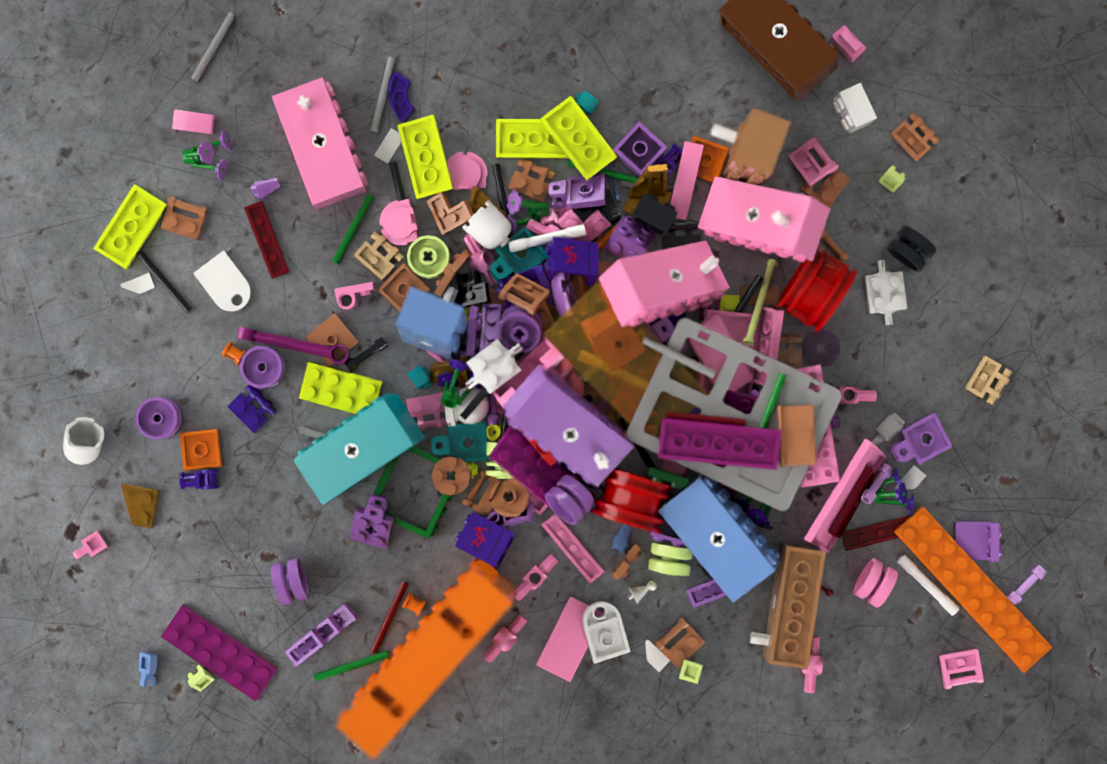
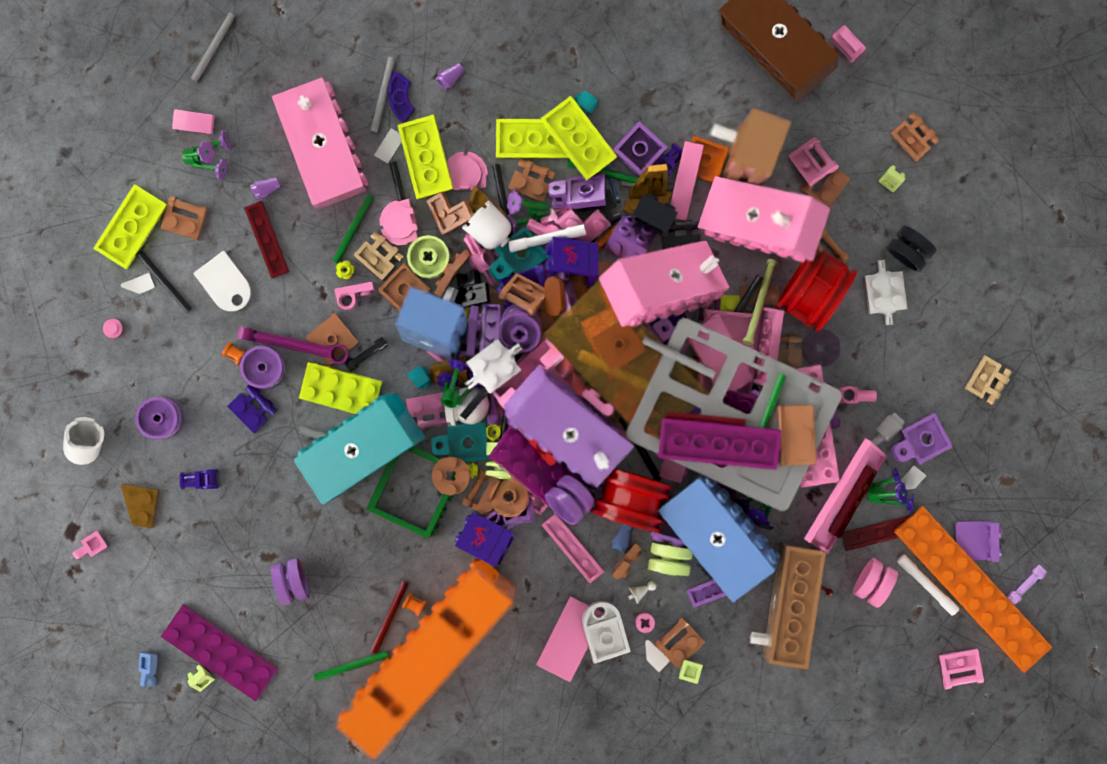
orange plate [180,429,223,471] -> none
medium lavender slope [285,602,358,667] -> none
medium lavender plate [349,494,394,549] -> none
bright pink axle [483,615,527,663] -> none
bright pink axle [514,554,558,601] -> none
dark green plate [646,466,689,489] -> none
bright pink axle [801,636,823,693] -> none
white brick [833,83,877,134] -> none
lavender bar [861,464,893,504] -> none
none -> bright pink plate [103,319,123,338]
none -> neon yellow plate [336,261,355,279]
none -> medium lavender cone [436,63,465,90]
none -> dark orange tile [544,276,565,316]
none -> bright pink plate [581,388,613,416]
none -> bright pink wheel [635,612,655,633]

